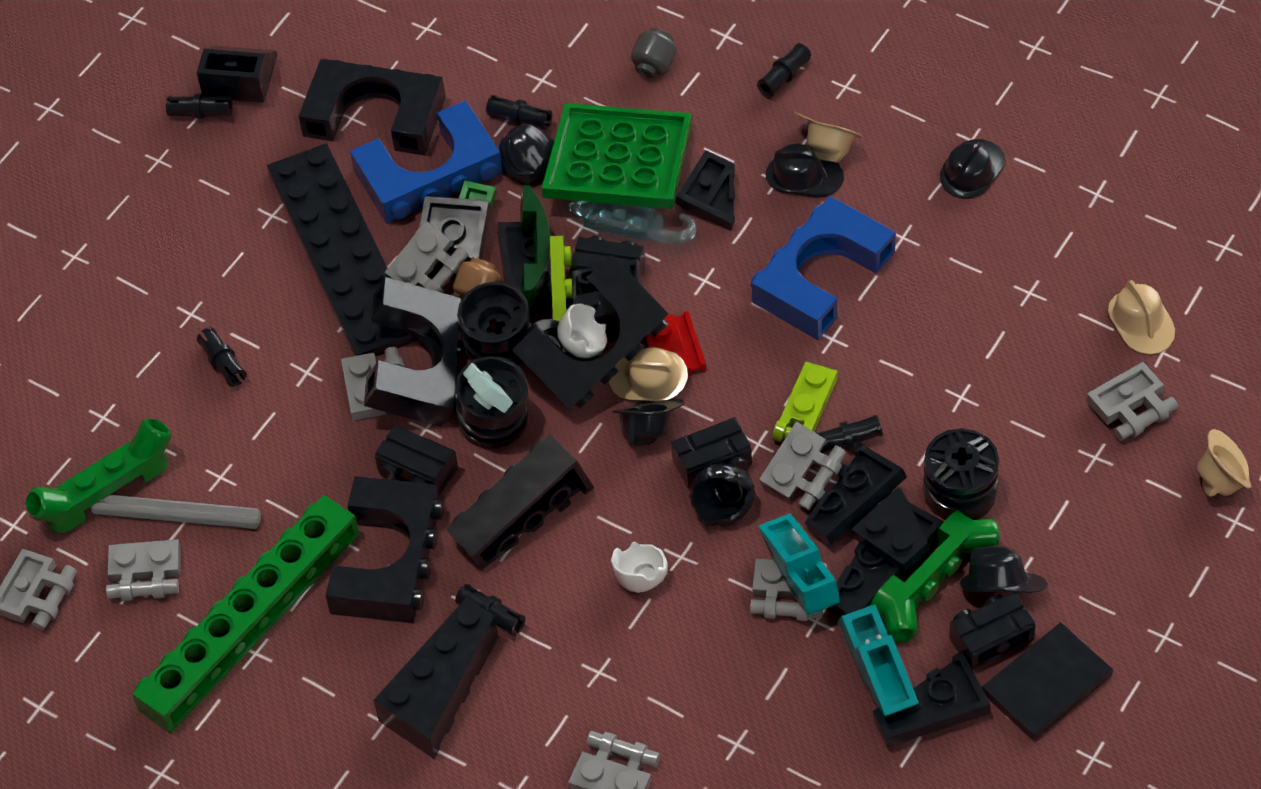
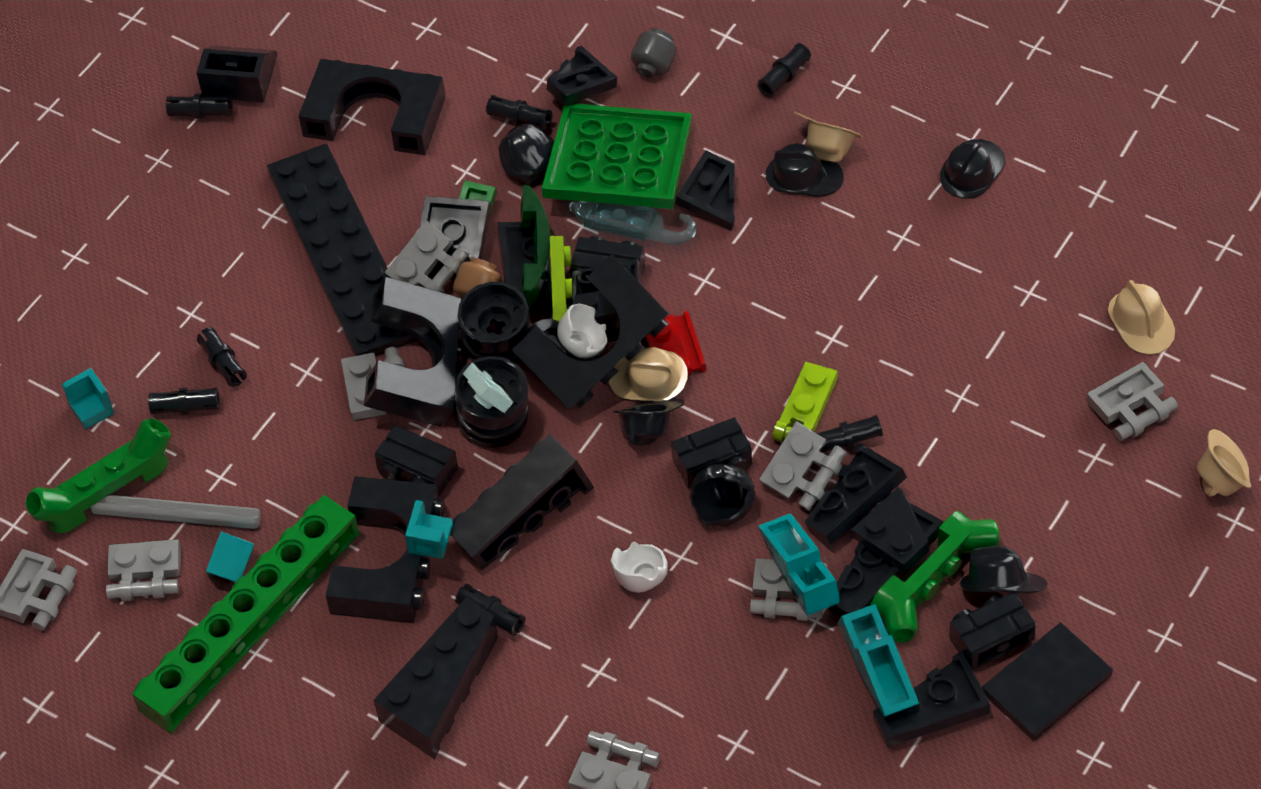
blue arch [350,100,503,224] -> none
blue arch [750,196,896,340] -> none
black wheel [923,428,999,520] -> none
none -> teal panel [61,368,115,429]
none -> black pin [148,387,220,415]
none -> teal panel [206,531,254,582]
none -> teal panel [405,500,453,559]
none -> black wing [546,45,618,106]

